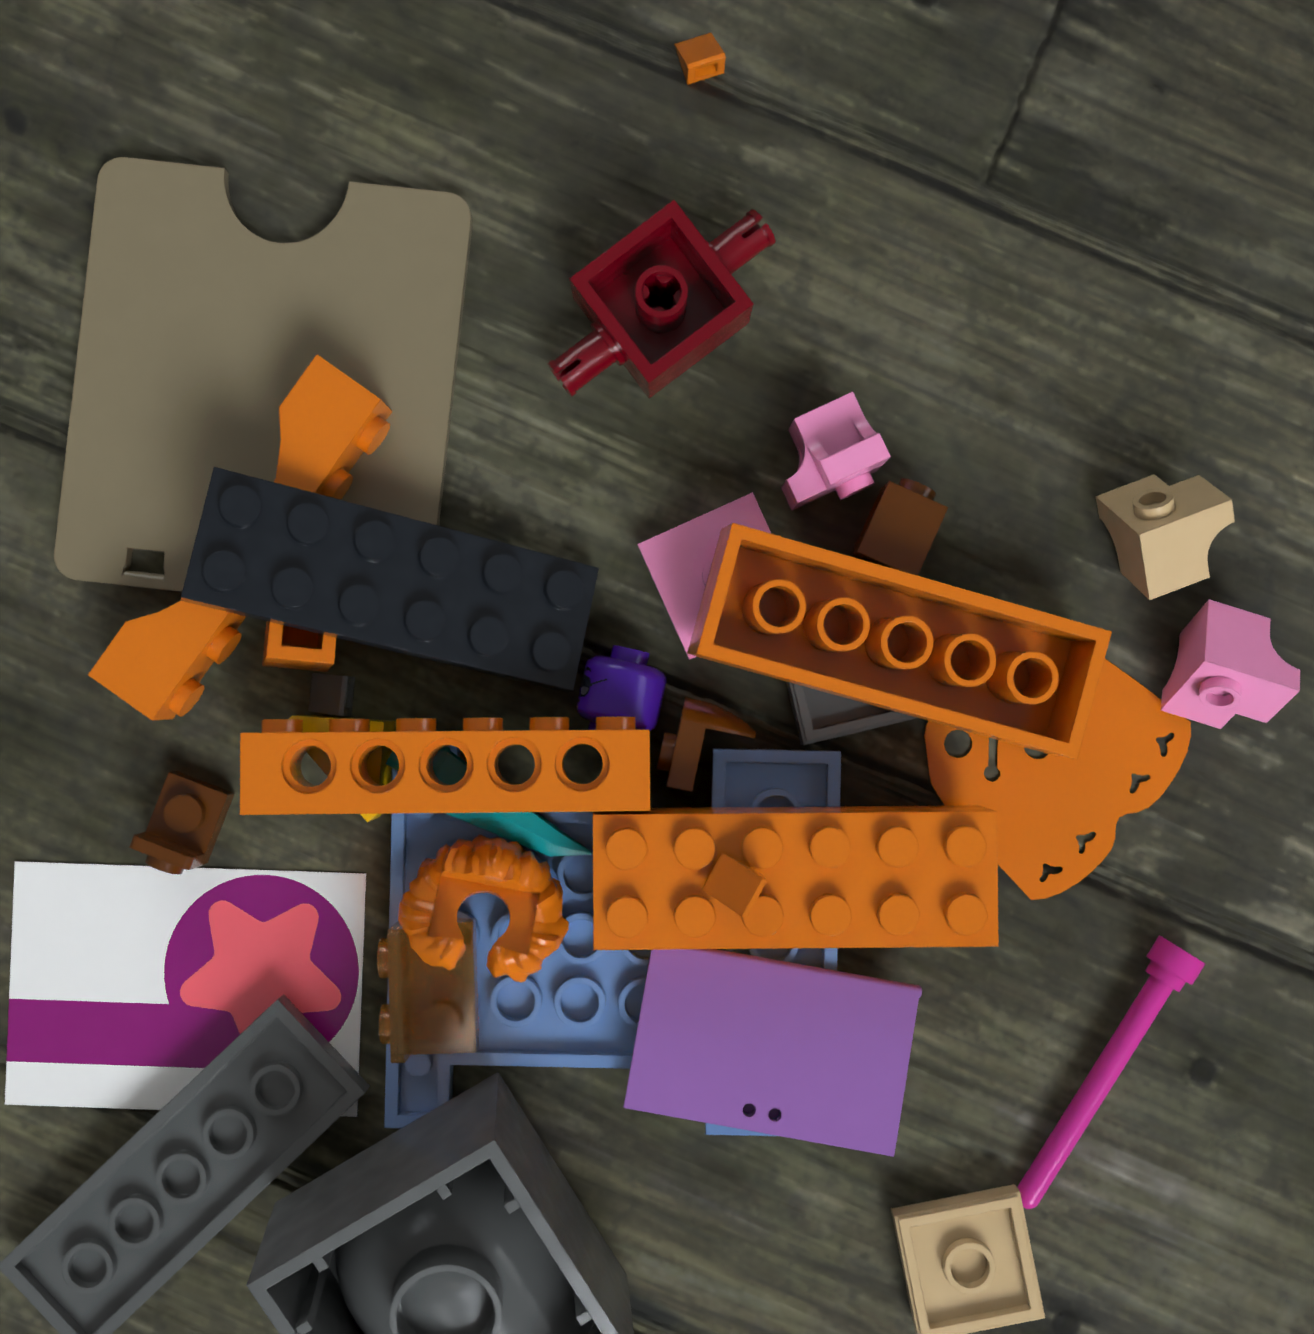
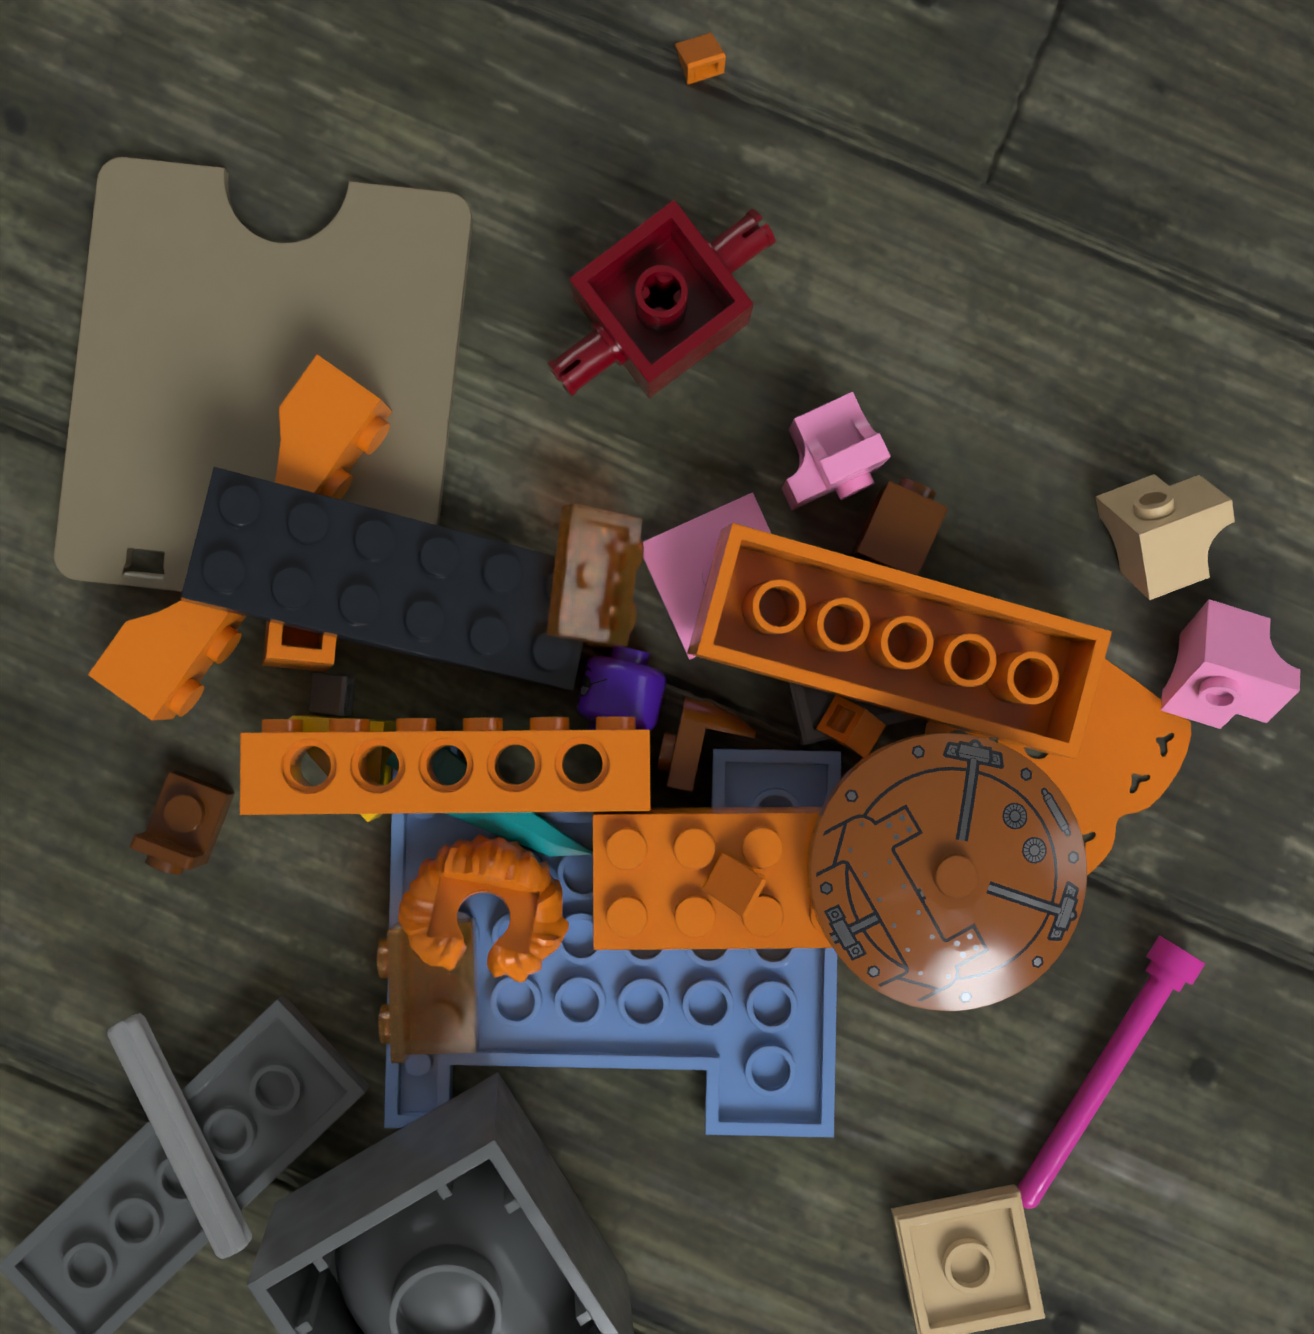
sticker [5,861,366,1117] -> none
medium lavender container [623,949,922,1157] -> none
none -> light grey axle [107,1013,252,1259]
none -> clear orange bracket [547,503,644,648]
none -> dark orange dish [807,733,1087,1011]
none -> orange piece [816,695,886,758]

